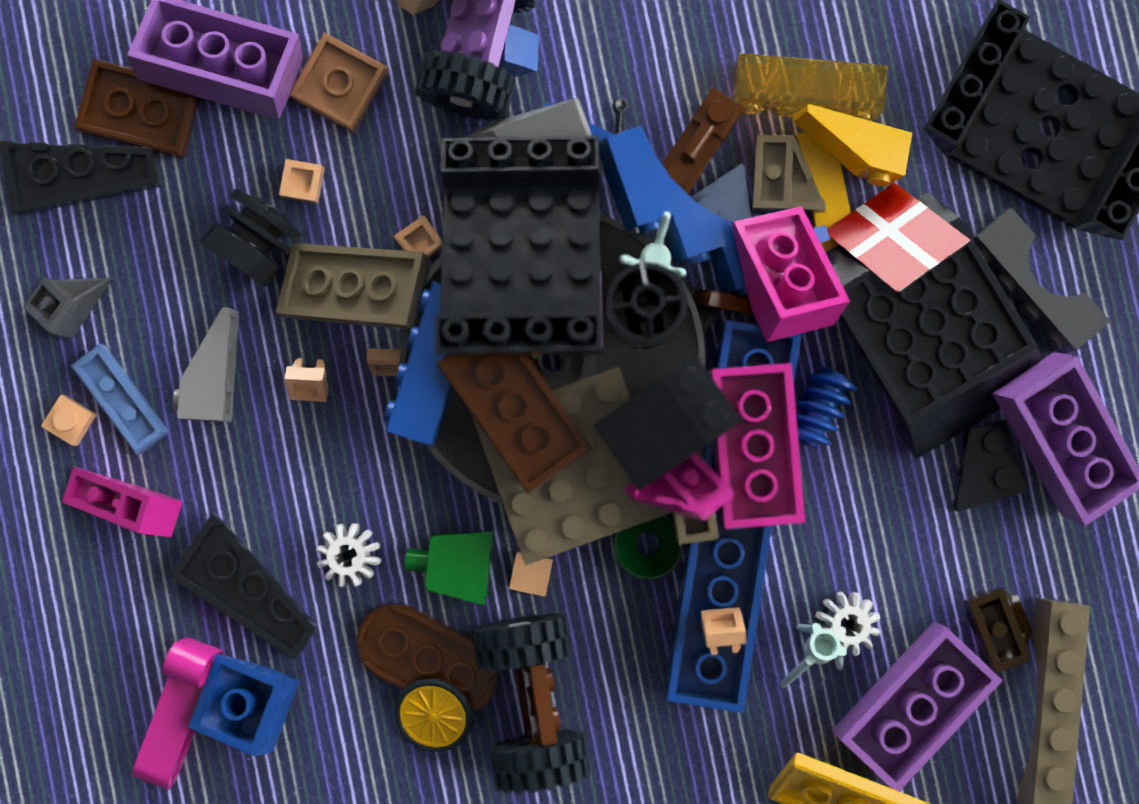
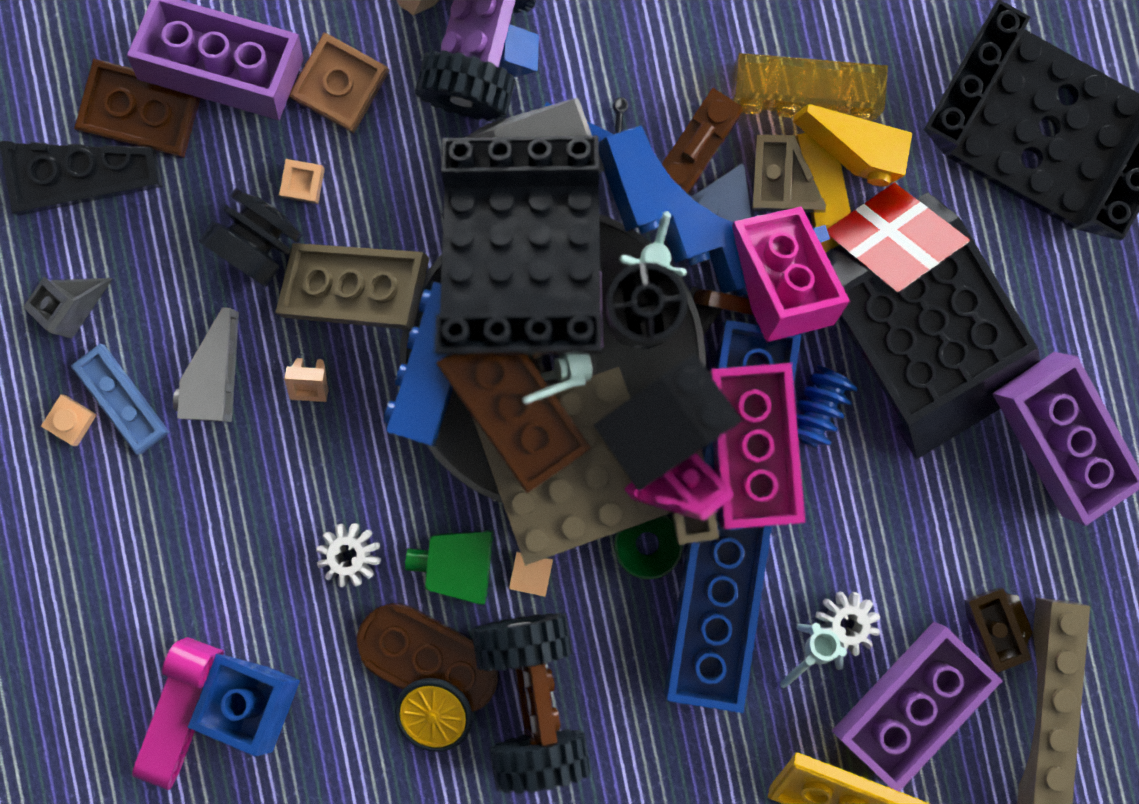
dark pink slope [62,467,183,537] -> none
black wing [169,513,318,660] -> none
light nougat tile [366,348,400,376] -> none
light nougat tile [394,215,443,259] -> none
light nougat tile [701,607,746,655] -> none
black wing [953,419,1027,511] -> none
dark grey arch [972,207,1110,354] -> none
none -> light aqua plant [522,353,593,404]

